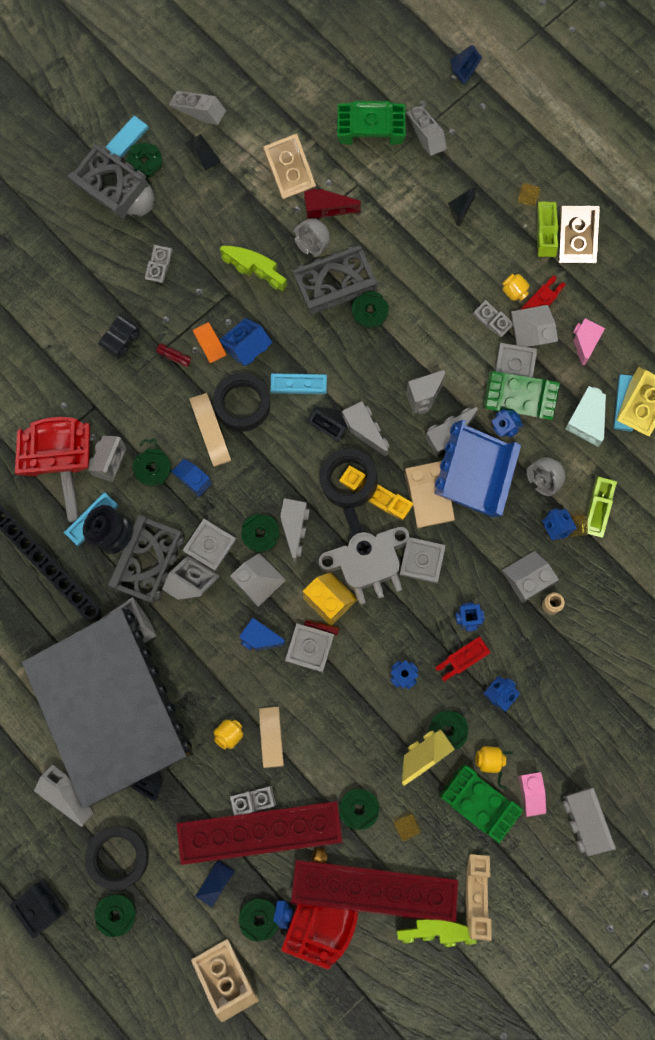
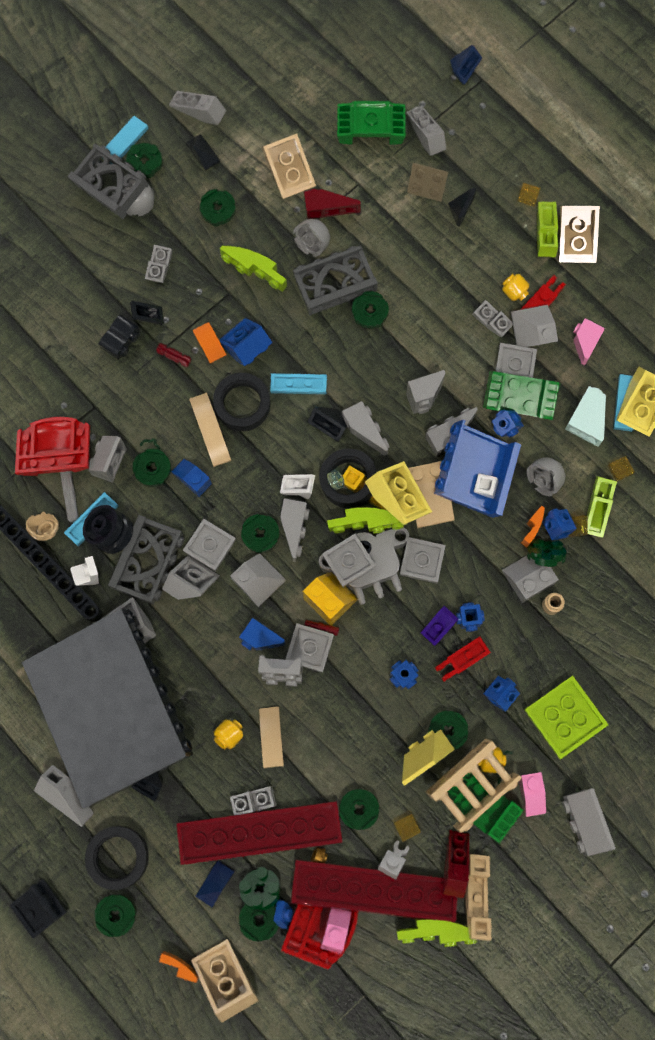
none -> tan hair [26,511,59,541]
none -> white slope [70,556,99,586]
none -> black slope [130,301,164,325]
none -> orange slope [159,951,199,983]
none -> dark green plate [200,189,236,227]
none -> dark green plate [239,867,281,911]
none -> light grey piece [258,655,303,687]
none -> white slope [280,474,315,499]
none -> bright pink slope [321,908,351,954]
none -> light grey plate [322,534,376,588]
none -> clear light blue tile [327,470,344,490]
none -> lime slope [327,507,407,534]
none -> light yellow slope [365,462,432,525]
none -> light grey plate [378,840,409,879]
none -> dark tan hinge [407,163,448,202]
none -> dark purple slope [421,606,459,646]
none -> tan fence [426,738,522,833]
none -> dark red slope [443,830,469,898]
none -> white slope [474,474,498,499]
none -> orange slope [521,506,545,548]
none -> lime plate [524,676,608,760]
none -> dark green plate [527,539,567,567]
none -> clear yellow tile [608,456,635,482]

